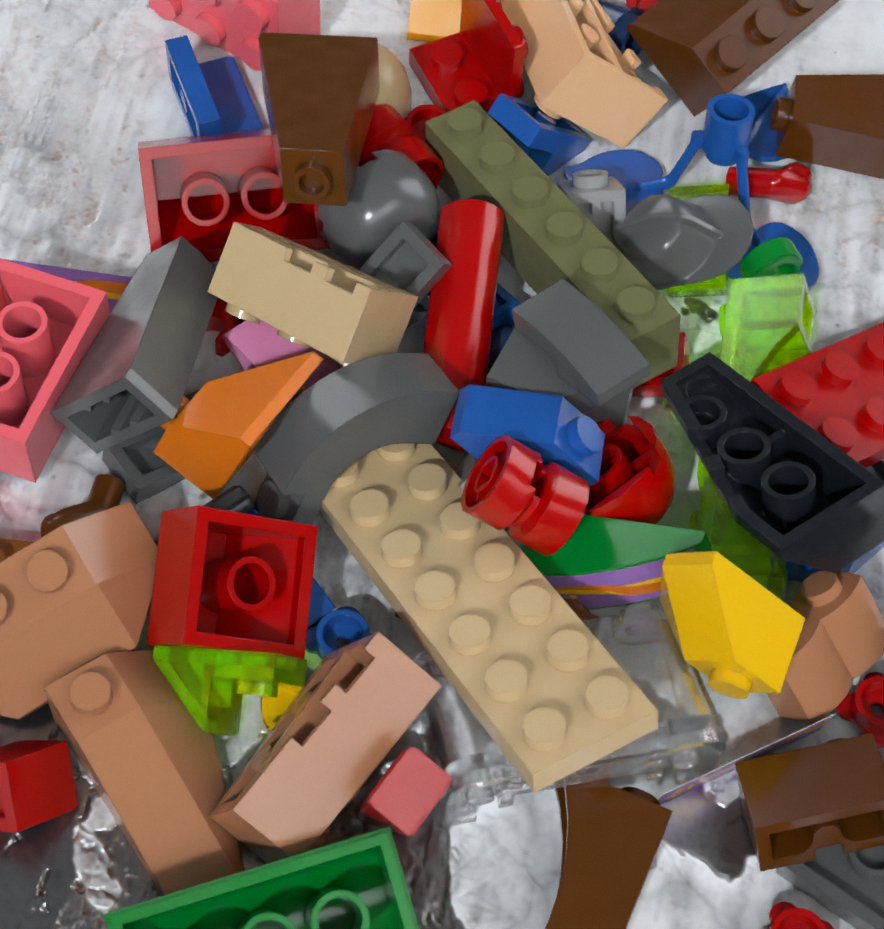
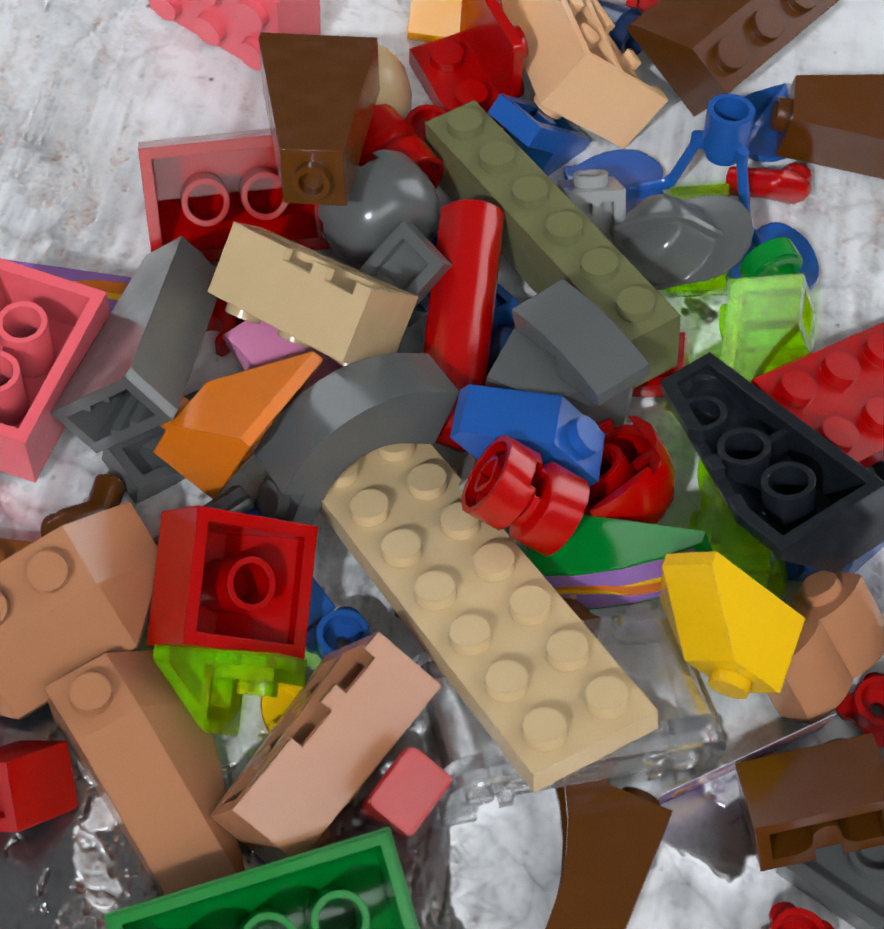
blue panel [165,35,264,136] -> none

